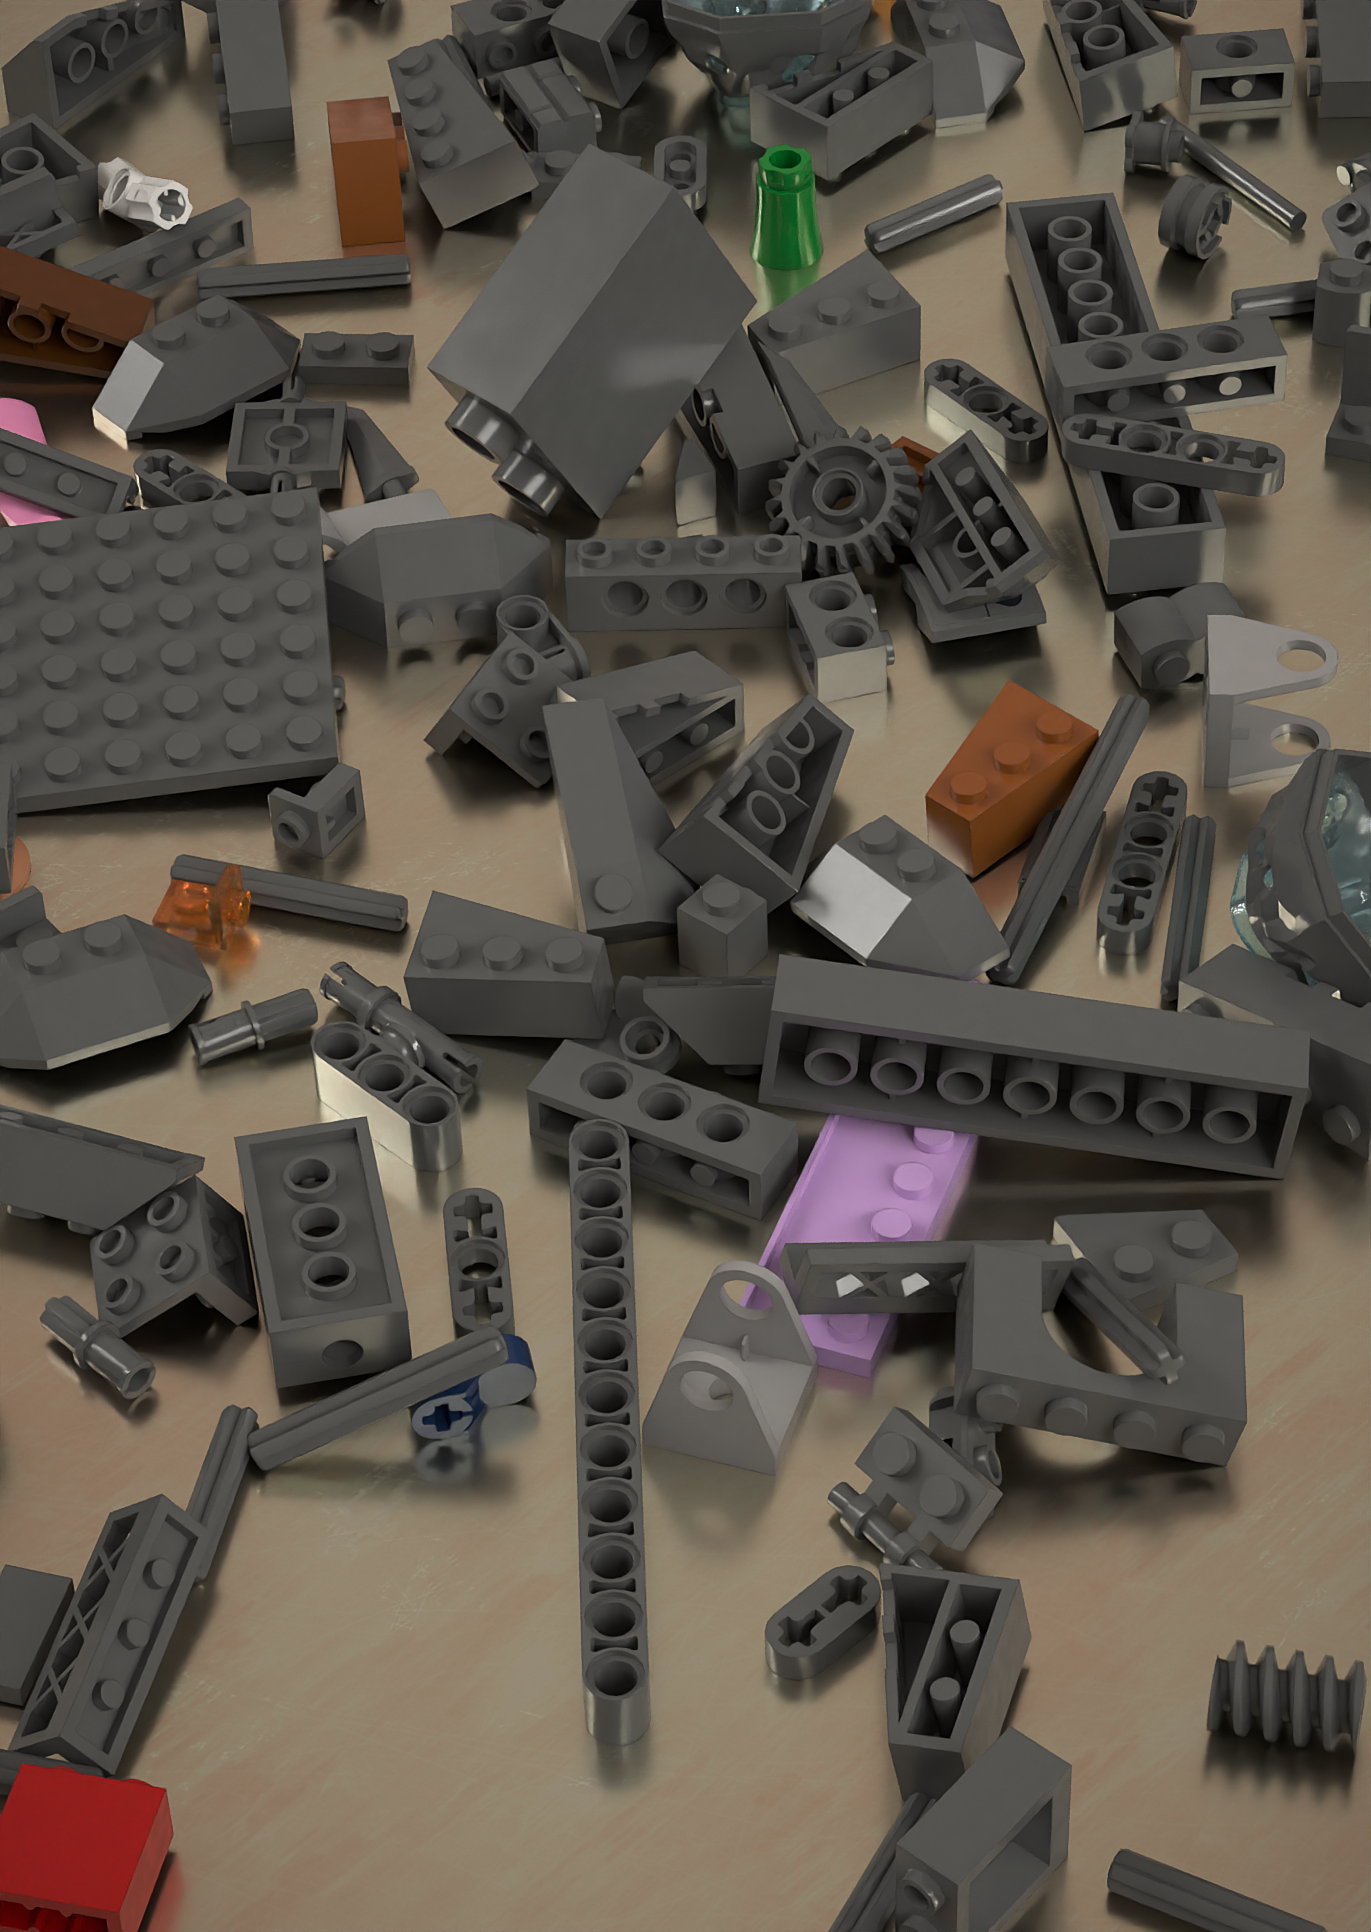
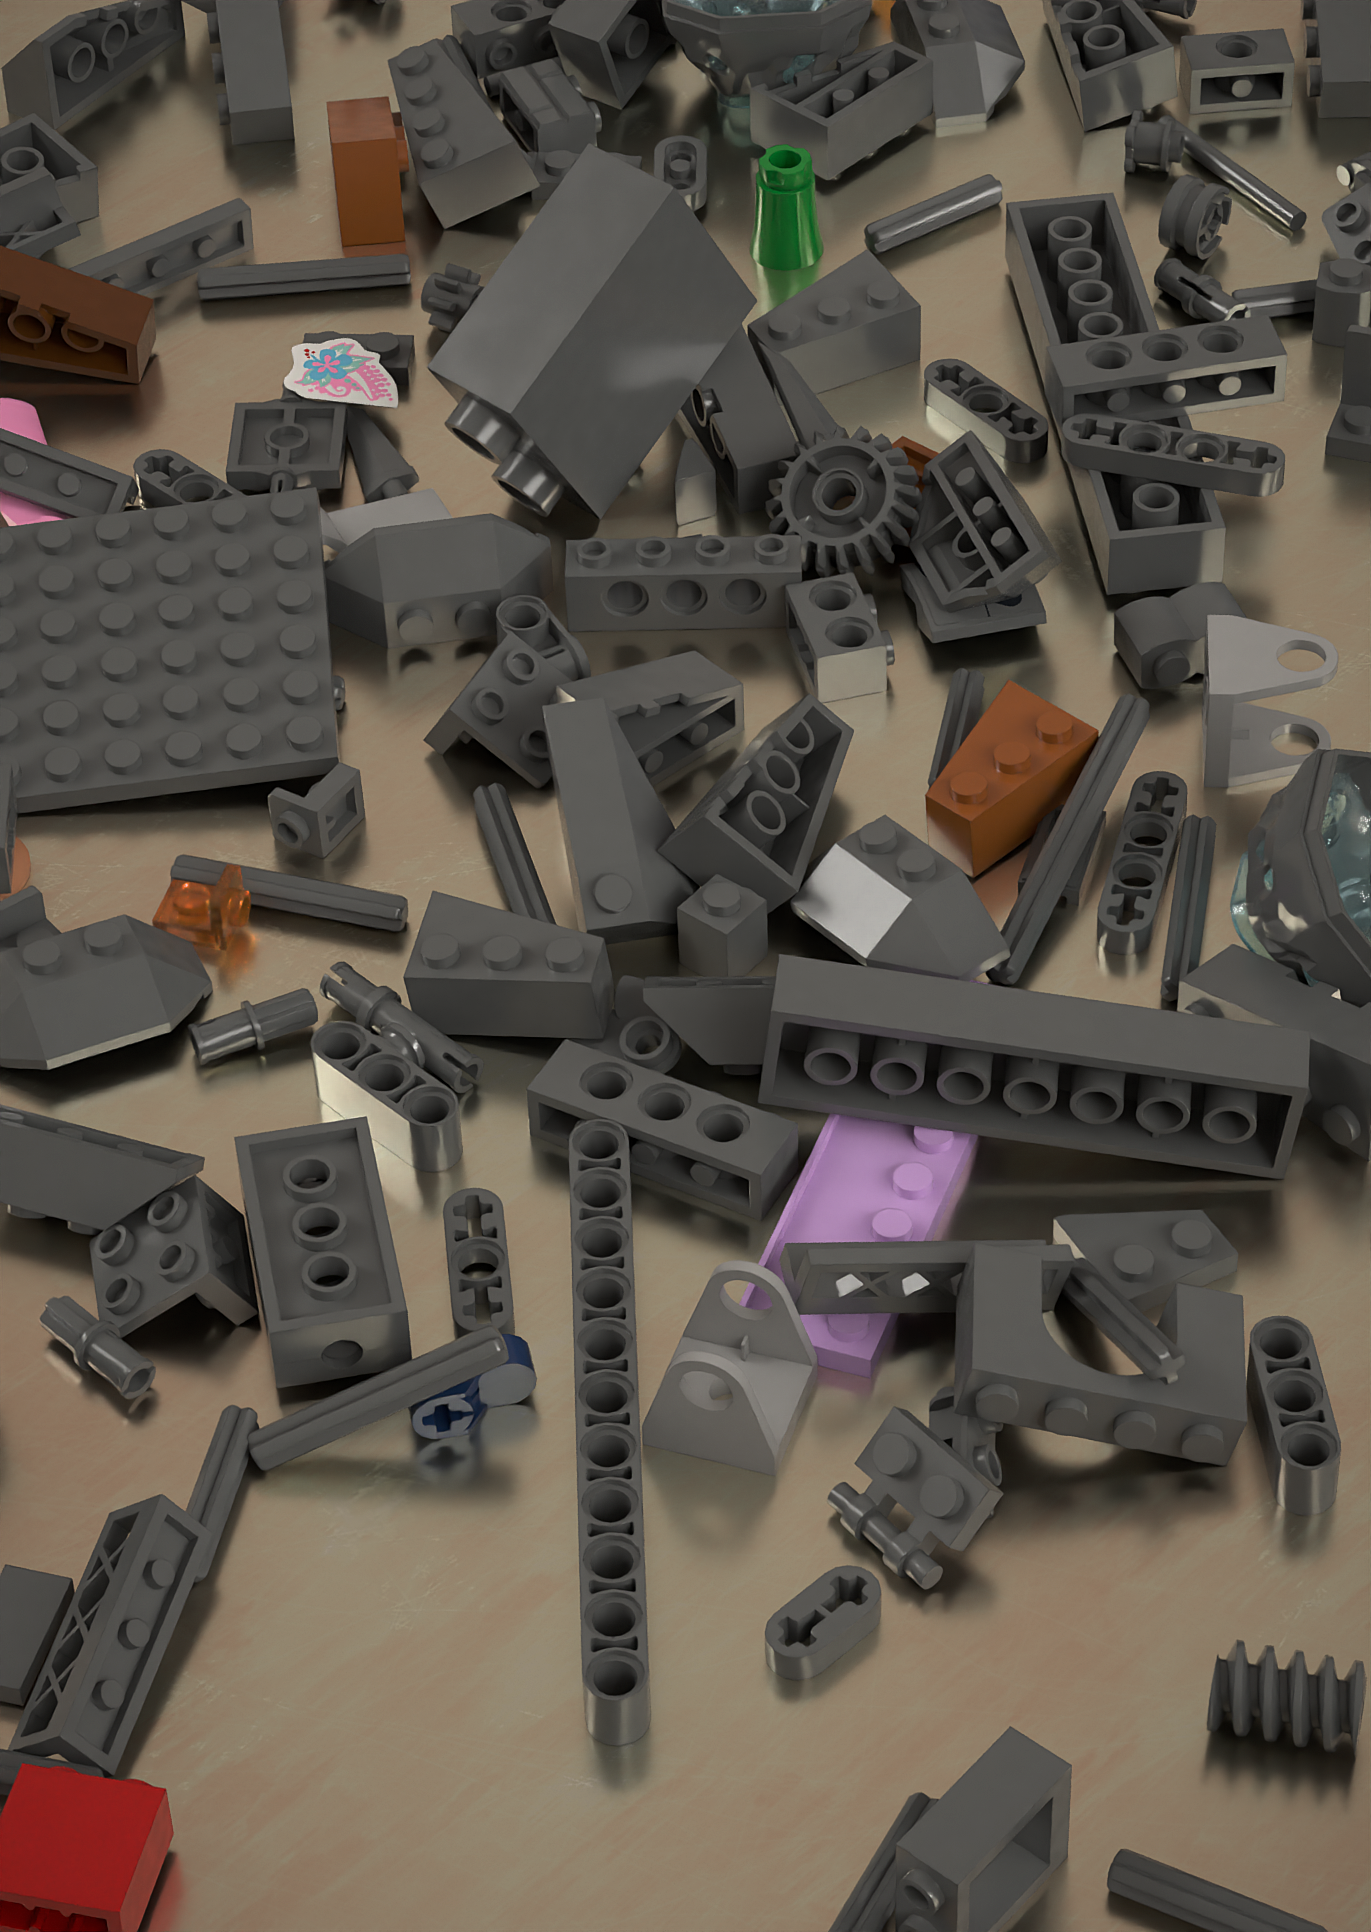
dark grey wedge [92,294,301,441] -> none
white piece [98,157,193,233] -> none
dark grey wedge [879,1563,1032,1801] -> none
none -> sticker [283,338,398,409]
none -> dark grey gear [421,263,484,333]
none -> dark grey axle [473,783,557,925]
none -> dark grey axle [928,668,985,790]
none -> dark grey pin [1154,258,1251,323]
none -> dark grey beam [1246,1316,1341,1516]

